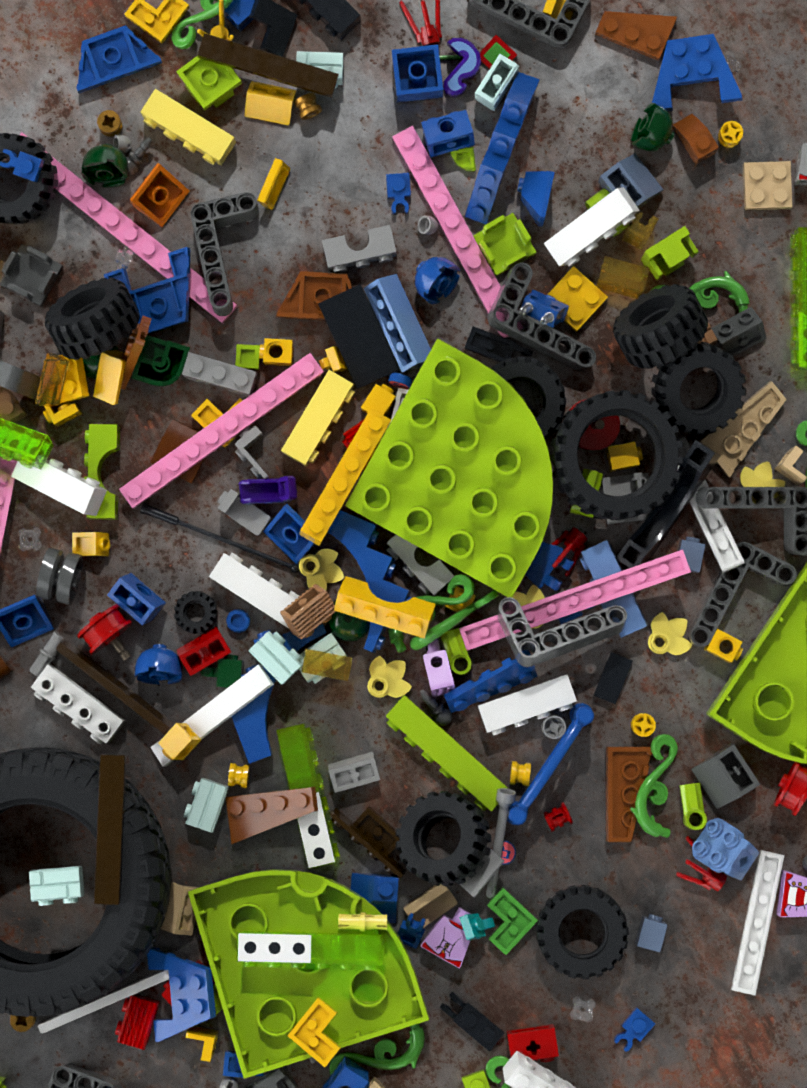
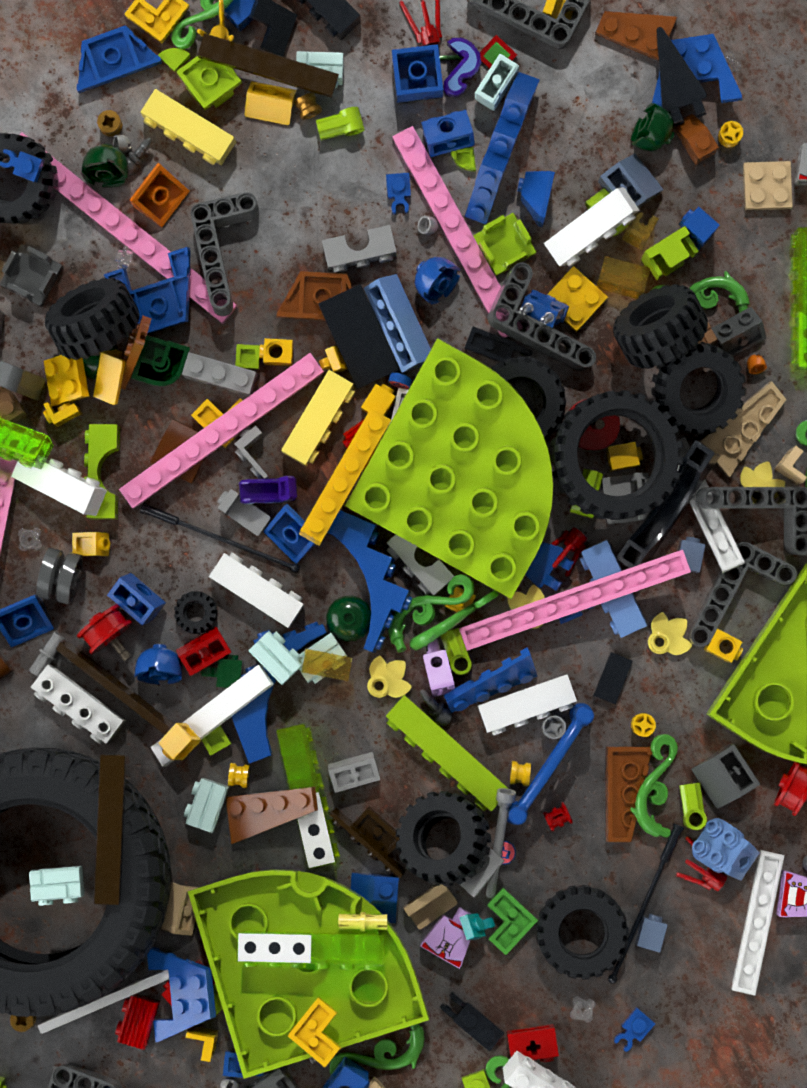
clear yellow panel [35,353,69,406] -> none
blue tile [226,609,250,633] -> none
yellow tile [257,158,290,210] -> none
medium nougat brick [280,584,336,640] -> none
light yellow plate [299,548,344,591] -> none
yellow arch [334,576,436,639] -> none
blue plate [397,913,426,949] -> none
dark grey beam [497,597,627,667] -> none
none -> lime tile [158,48,191,73]
none -> lime plate [202,725,232,756]
none -> lime piece [316,107,365,141]
none -> black piece [608,823,684,984]
none -> black flag [657,27,707,126]
none -> blue brick [678,207,720,251]
none -> orange hinge [747,355,767,375]

